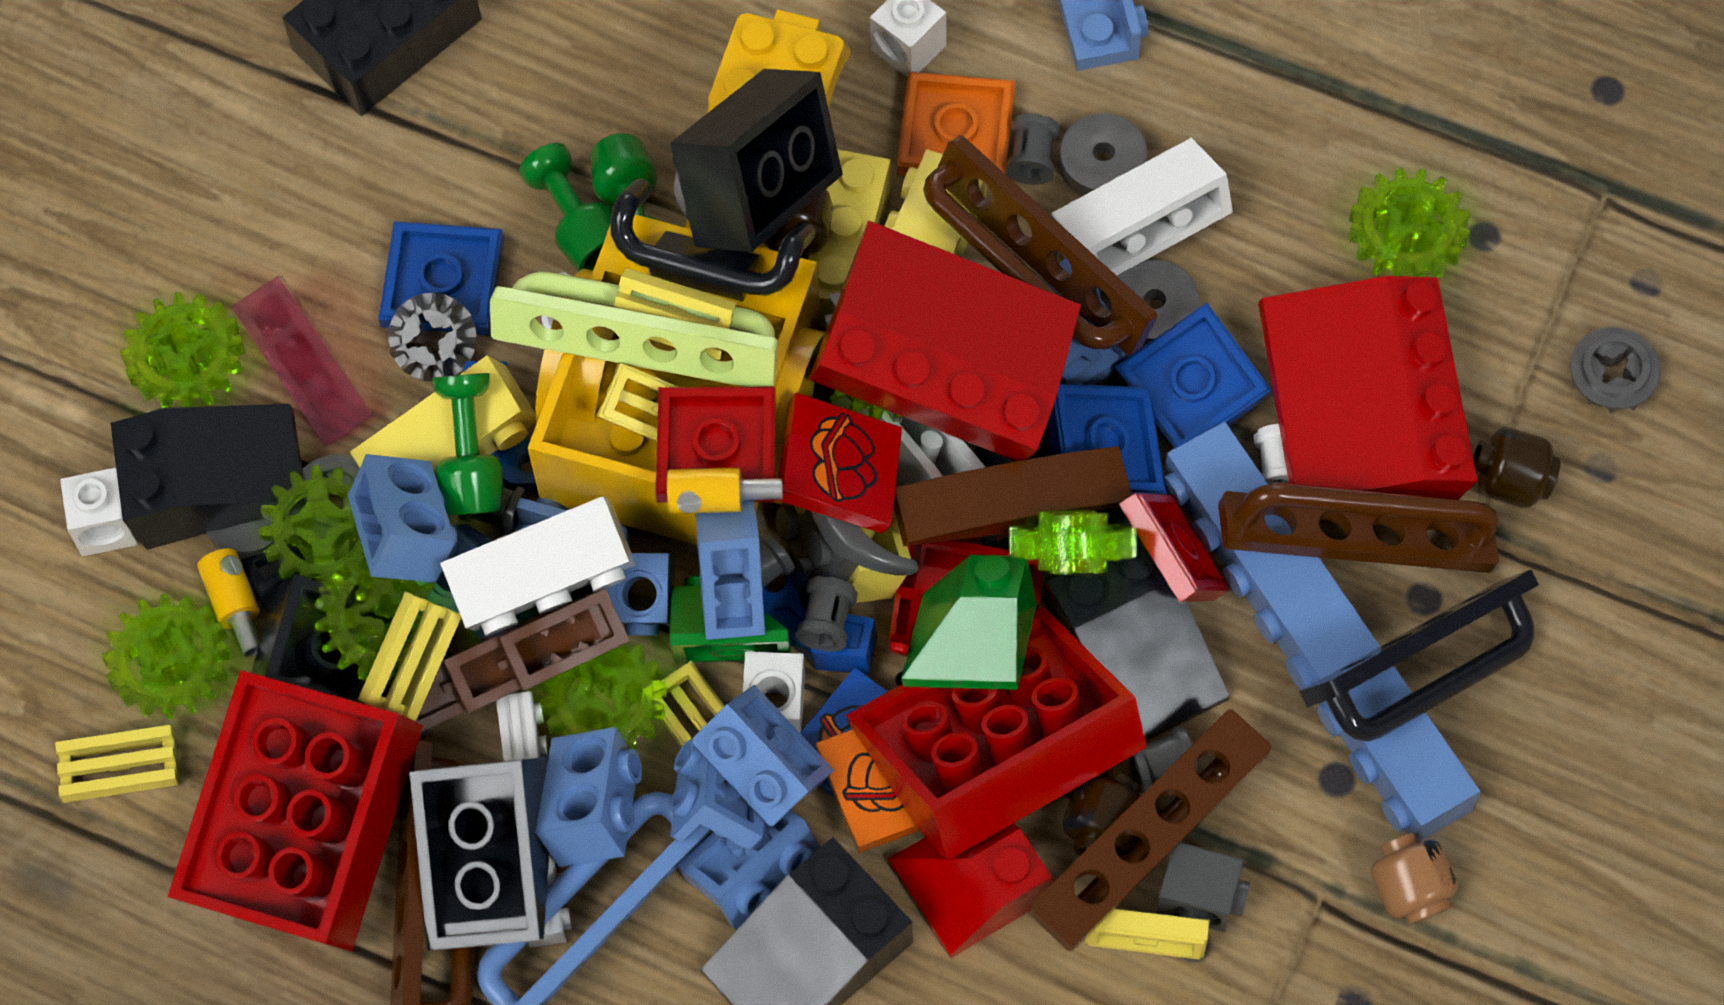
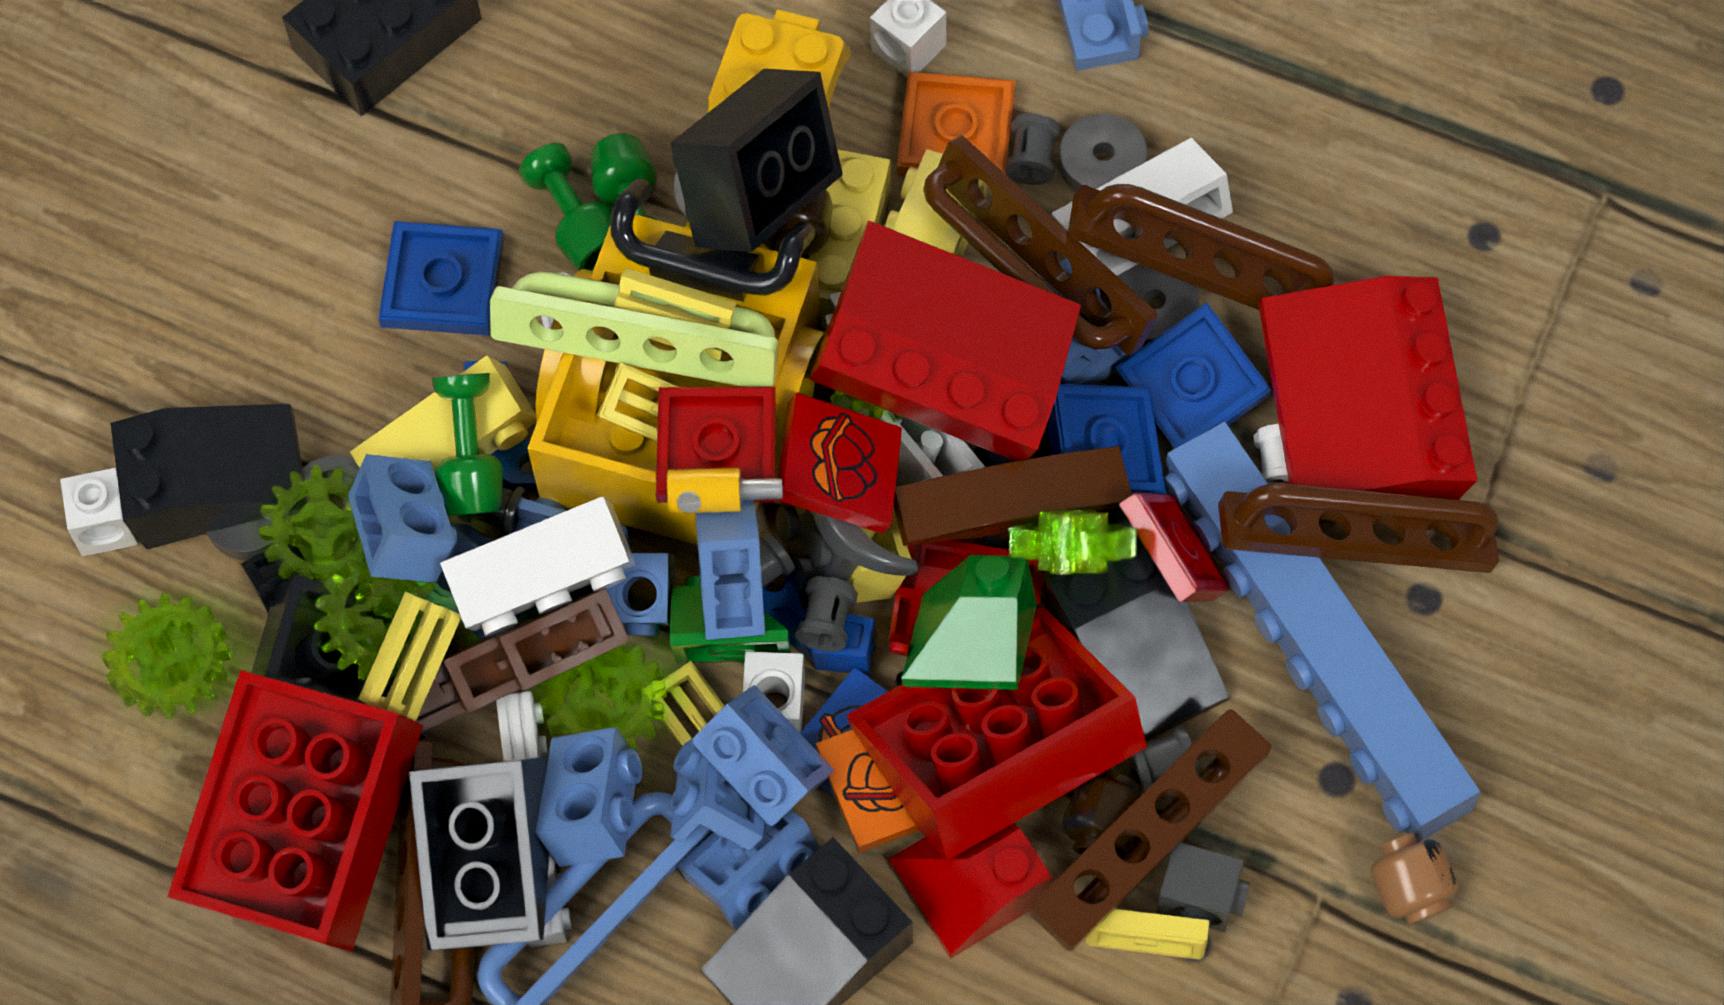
light yellow tile [55,724,179,803] -> none
clear neon green gear [120,292,245,408] -> none
yellow piece [197,548,260,657] -> none
clear pink slope [231,275,373,446] -> none
flat silver gear [387,293,477,381] -> none
black piece [1299,569,1539,742] -> none
clear neon green gear [1349,167,1470,279] -> none
dark brown head [1473,427,1560,508] -> none
flat silver gear [1569,327,1661,414] -> none
none -> reddish brown piece [1068,184,1334,310]

